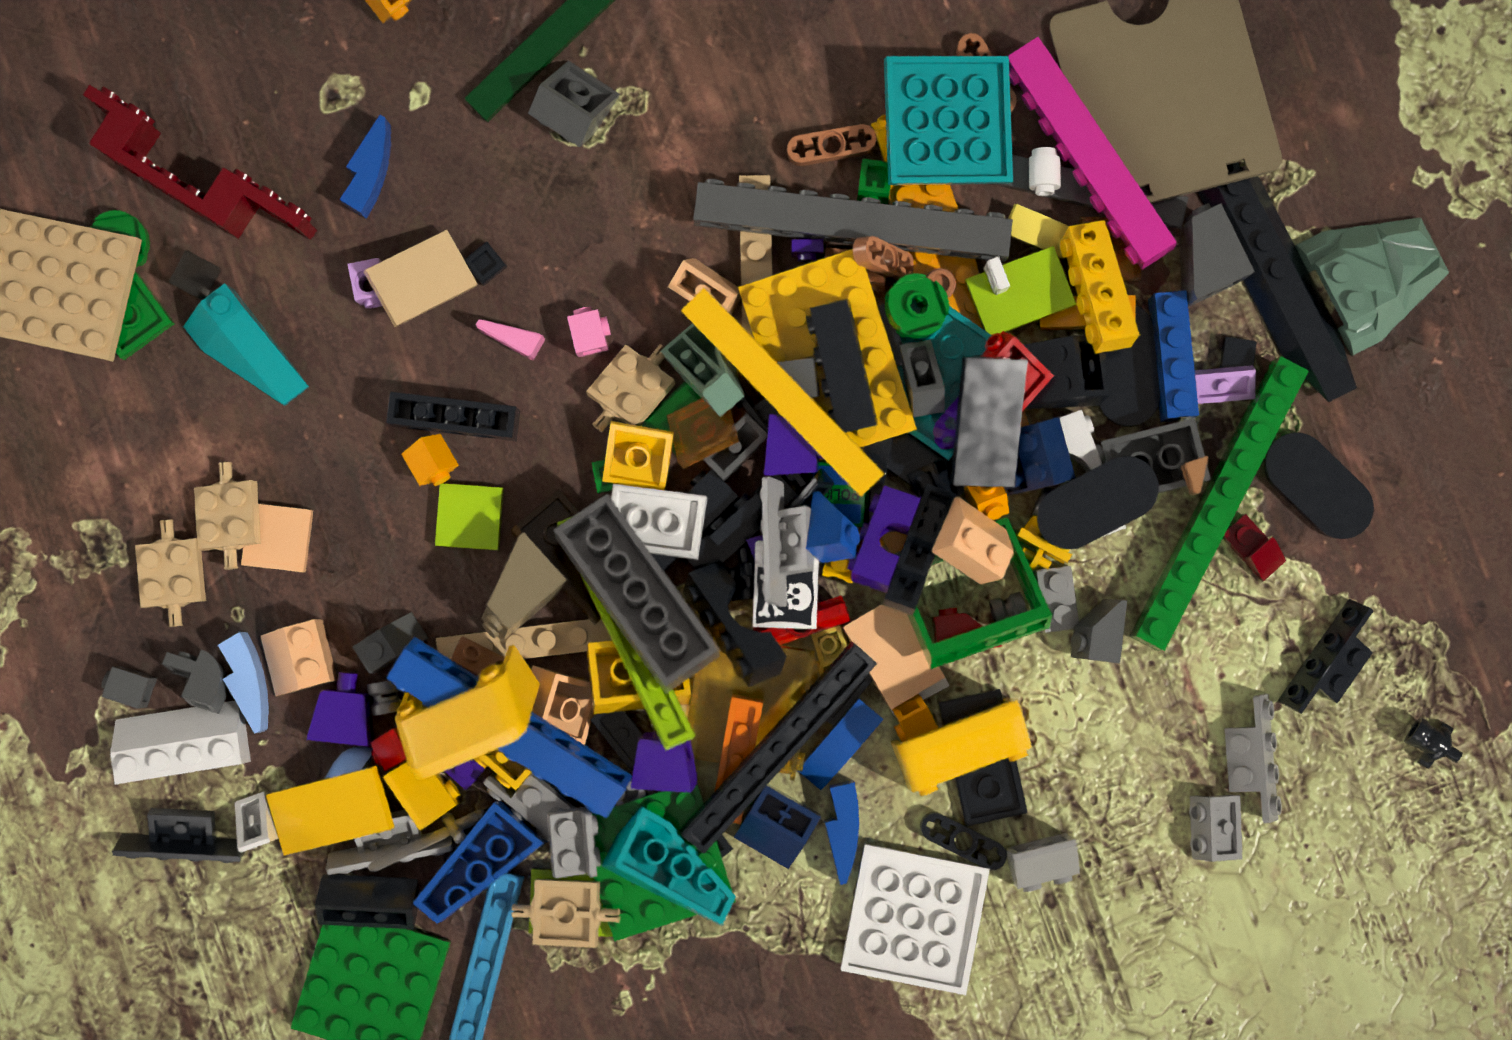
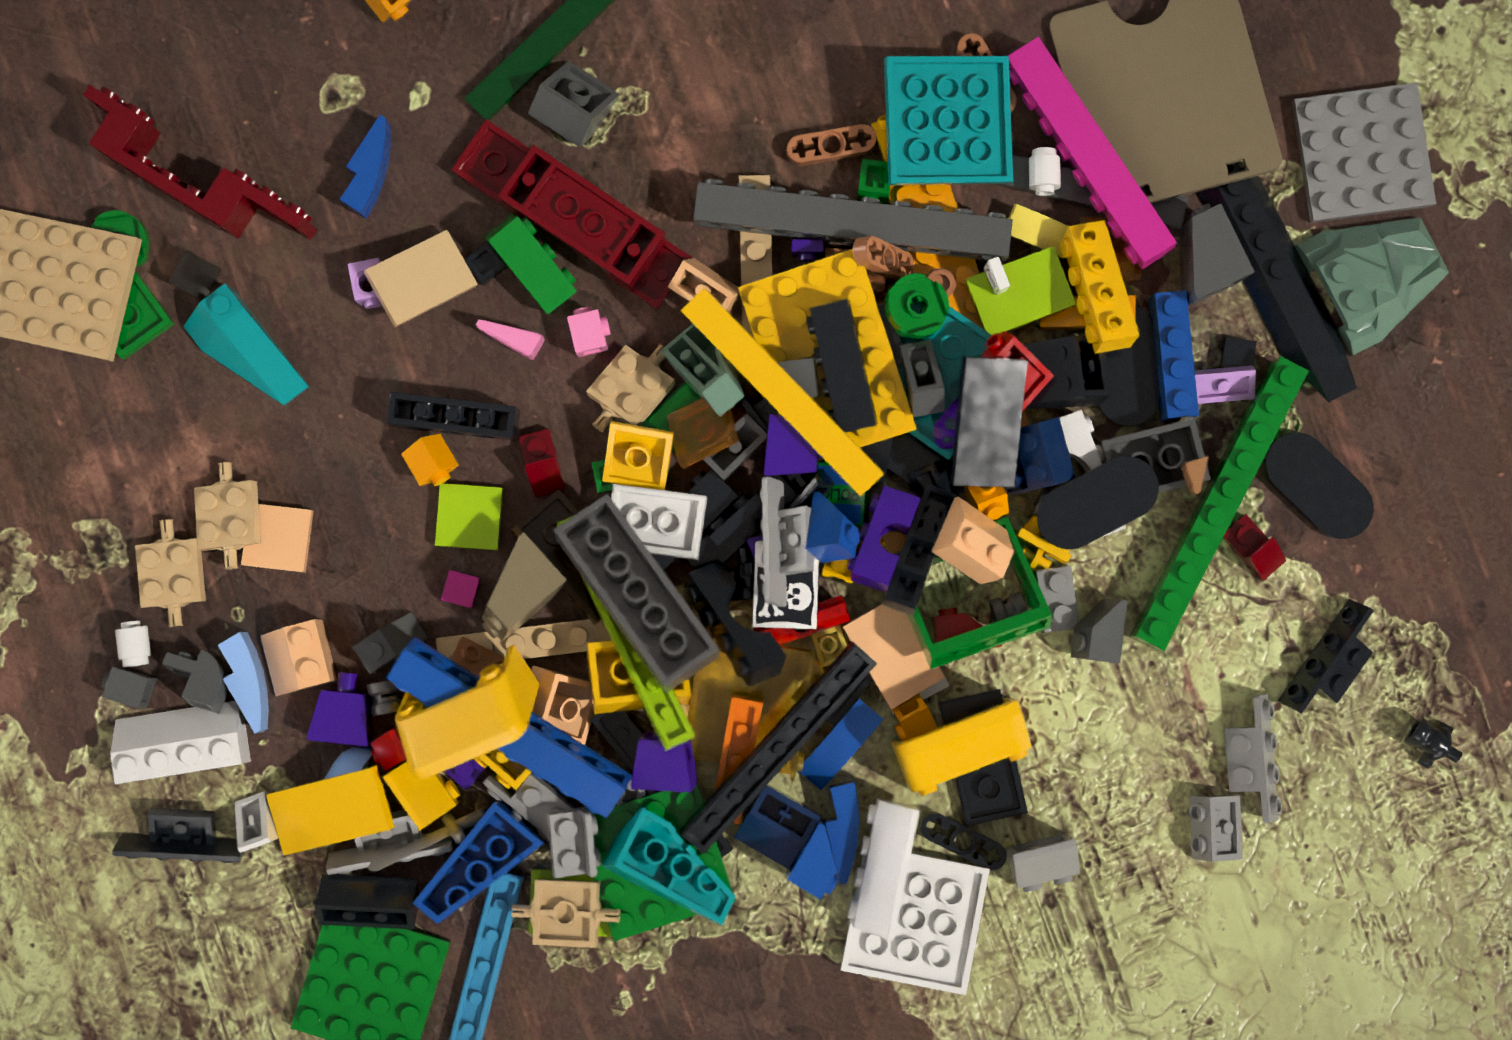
none -> white brick [115,621,151,667]
none -> dark pink tile [441,570,481,608]
none -> dark red bracket [451,119,692,310]
none -> green wedge [484,214,577,315]
none -> dark red slope [519,429,566,498]
none -> blue slope [786,819,839,899]
none -> white slope [848,798,919,940]
none -> light grey plate [1291,83,1436,223]

